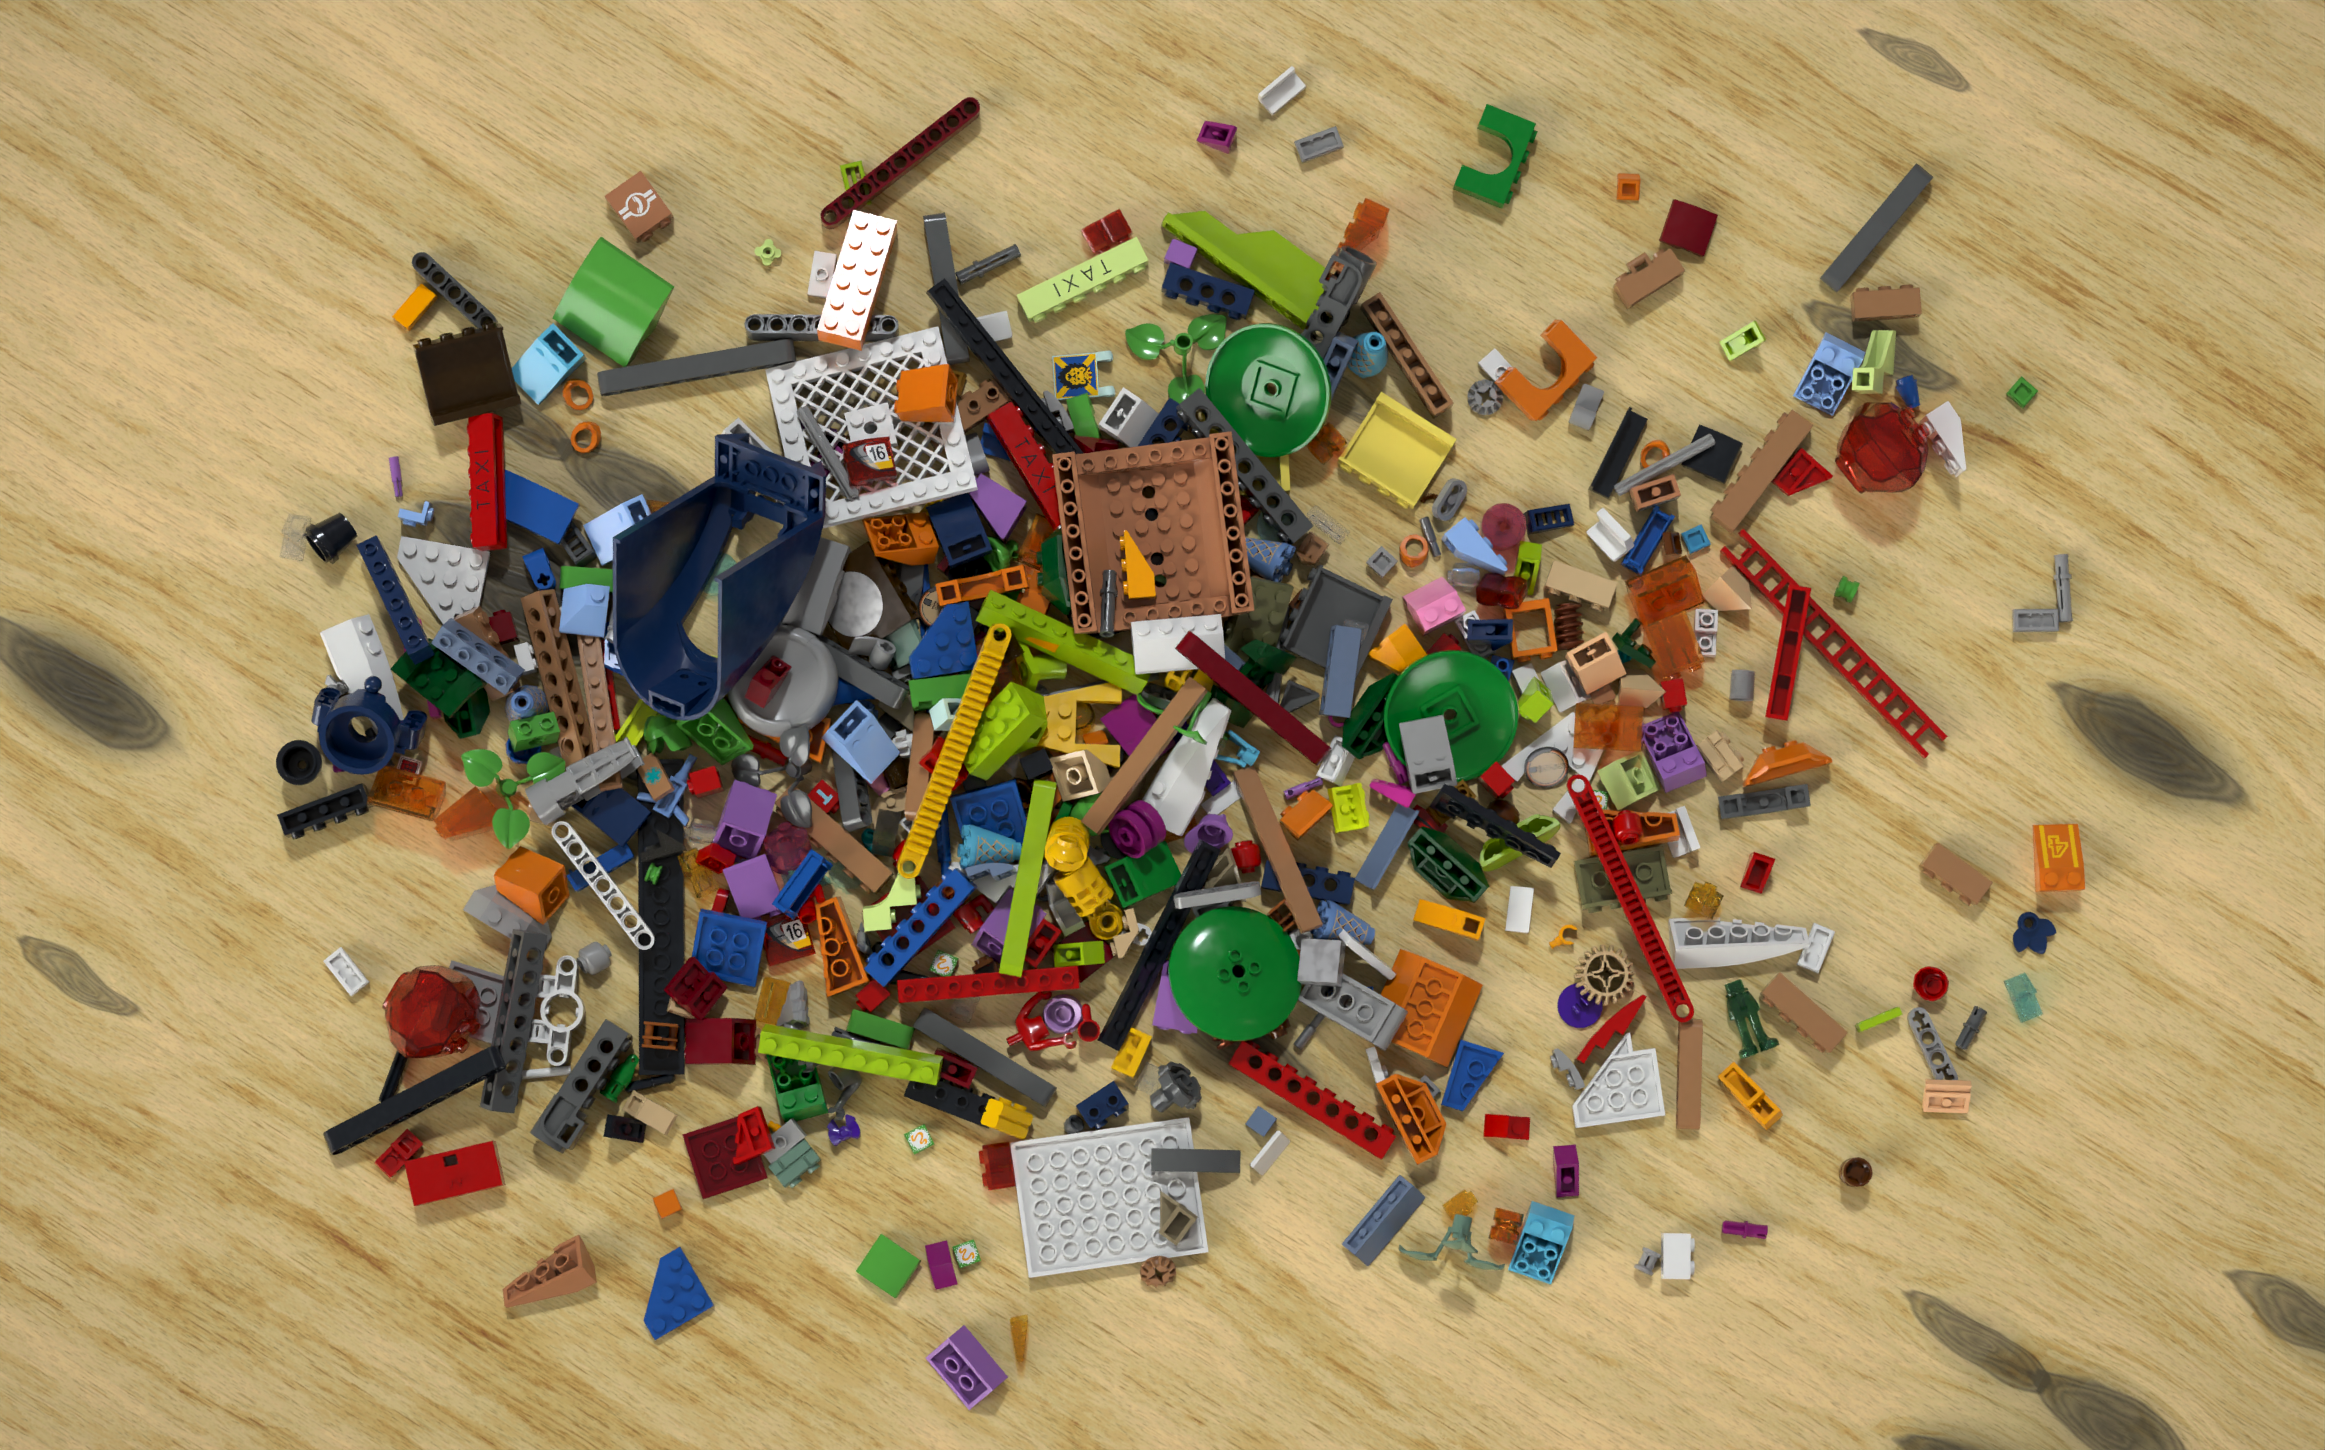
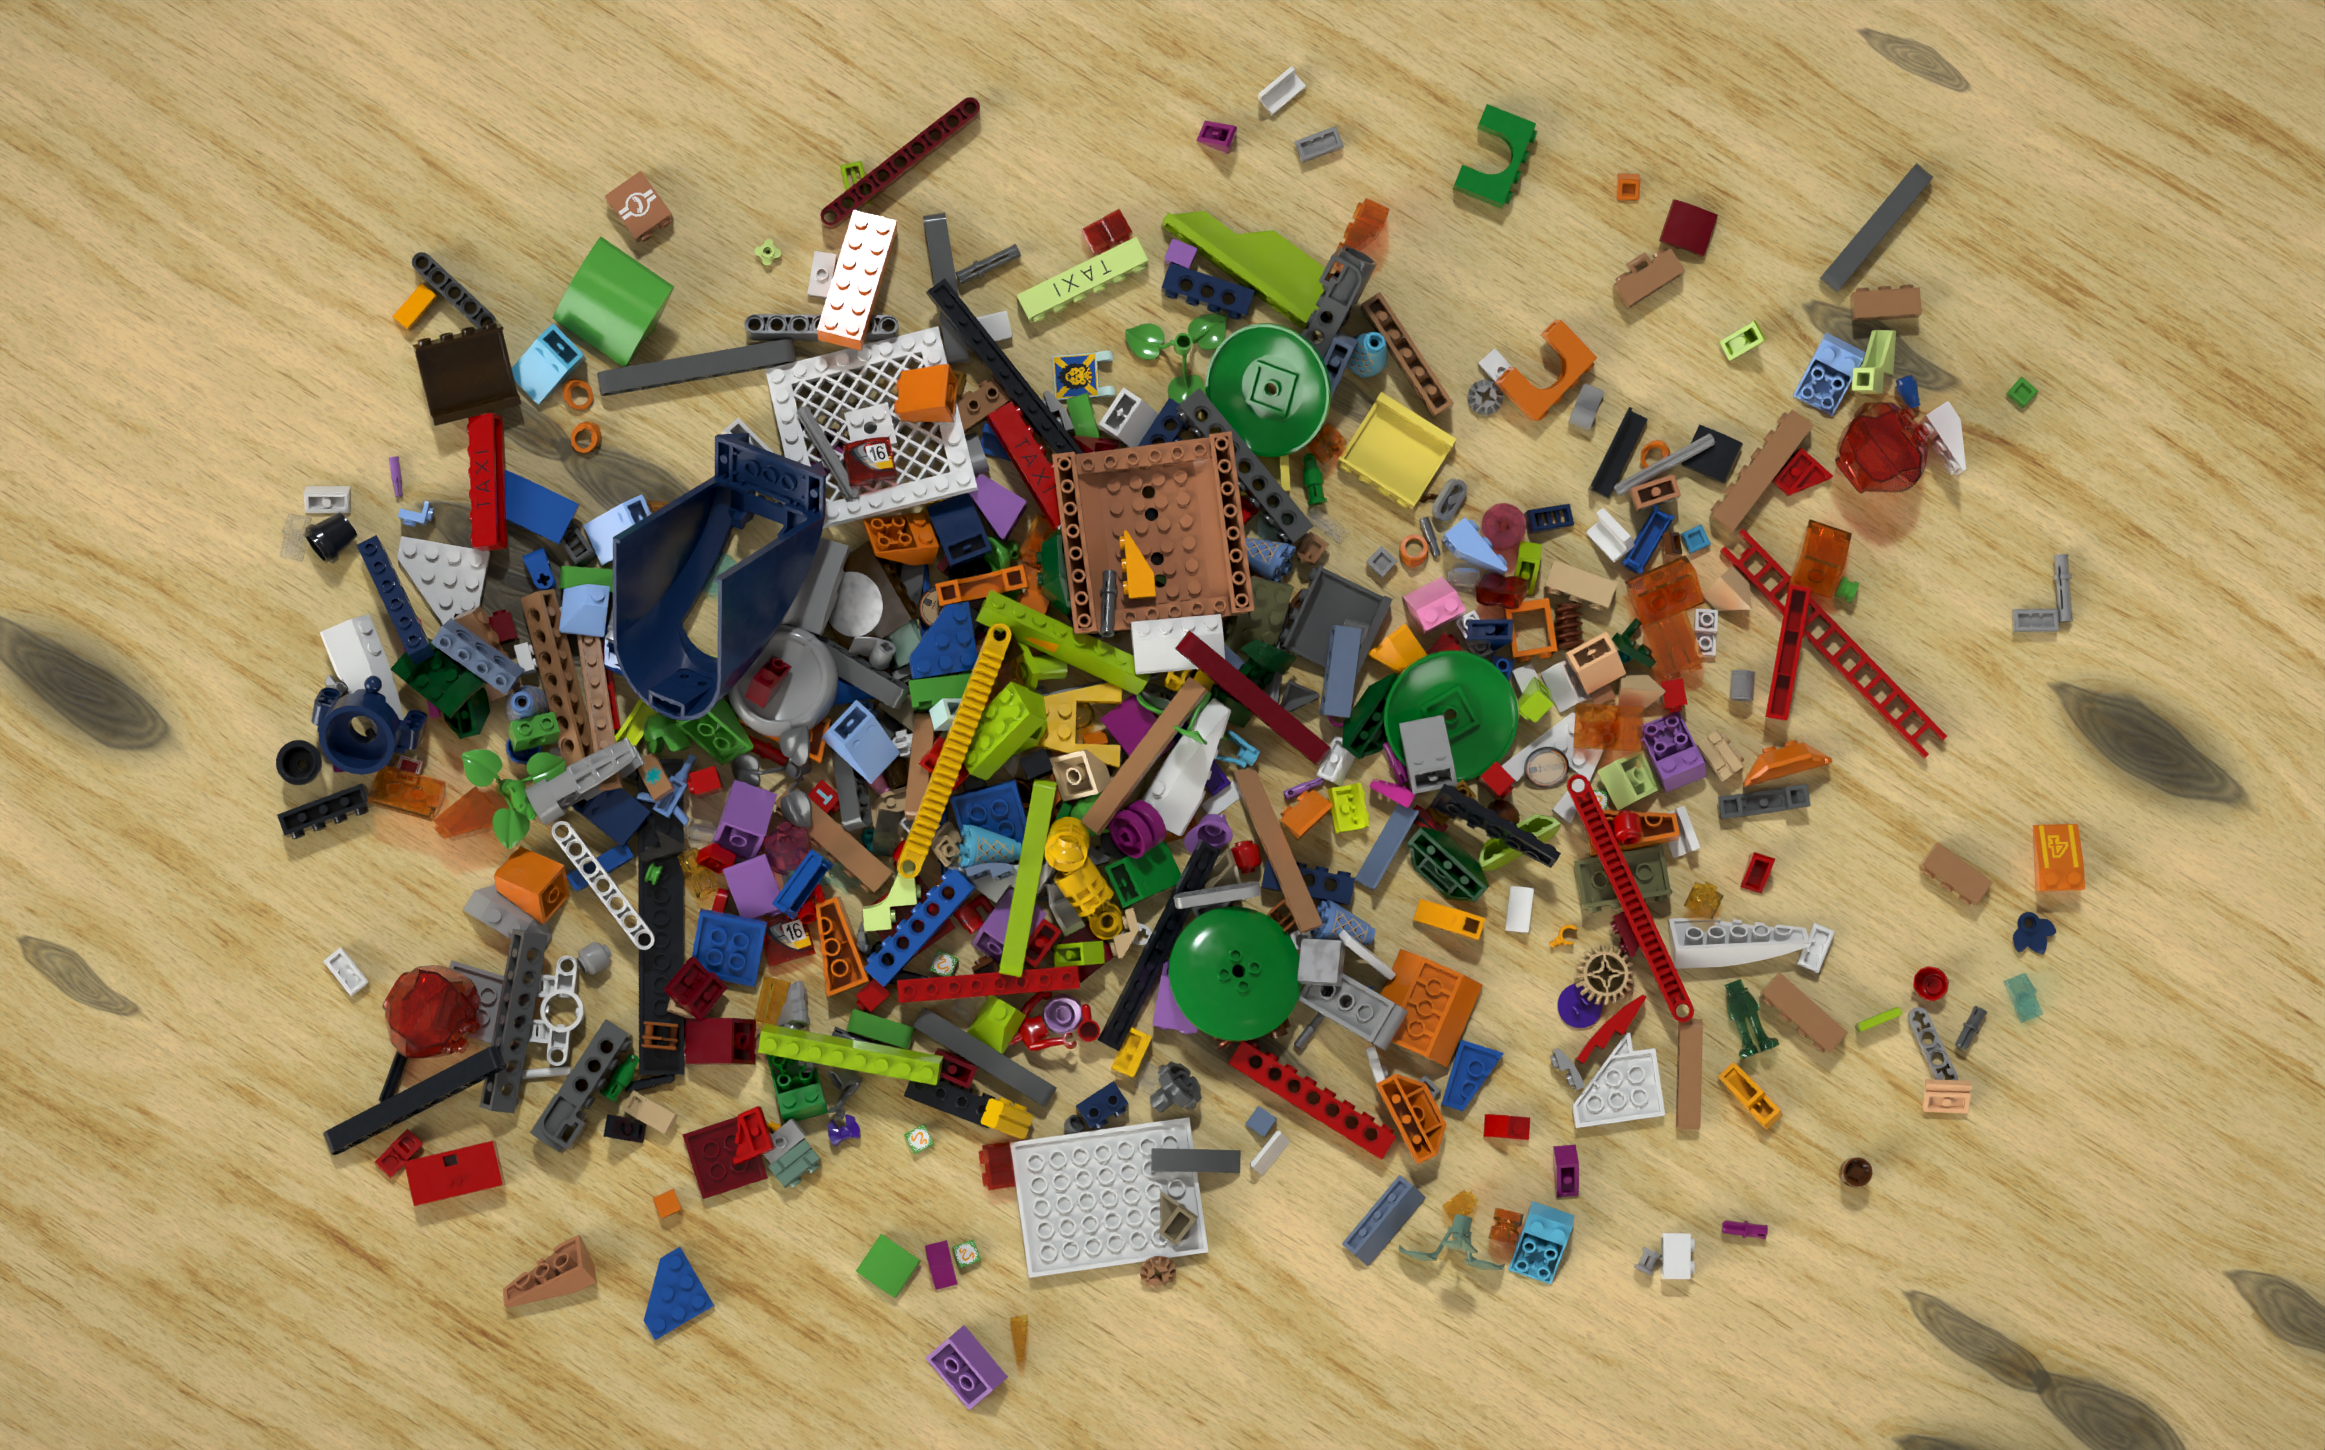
none -> white slope [304,486,351,513]
none -> bright green piece [506,780,537,820]
none -> tan slope [932,822,962,867]
none -> lime slope [967,995,1026,1054]
none -> green piece [1303,453,1327,506]
none -> dark red slope [1610,912,1639,959]
none -> clear orange slope [1788,519,1852,599]

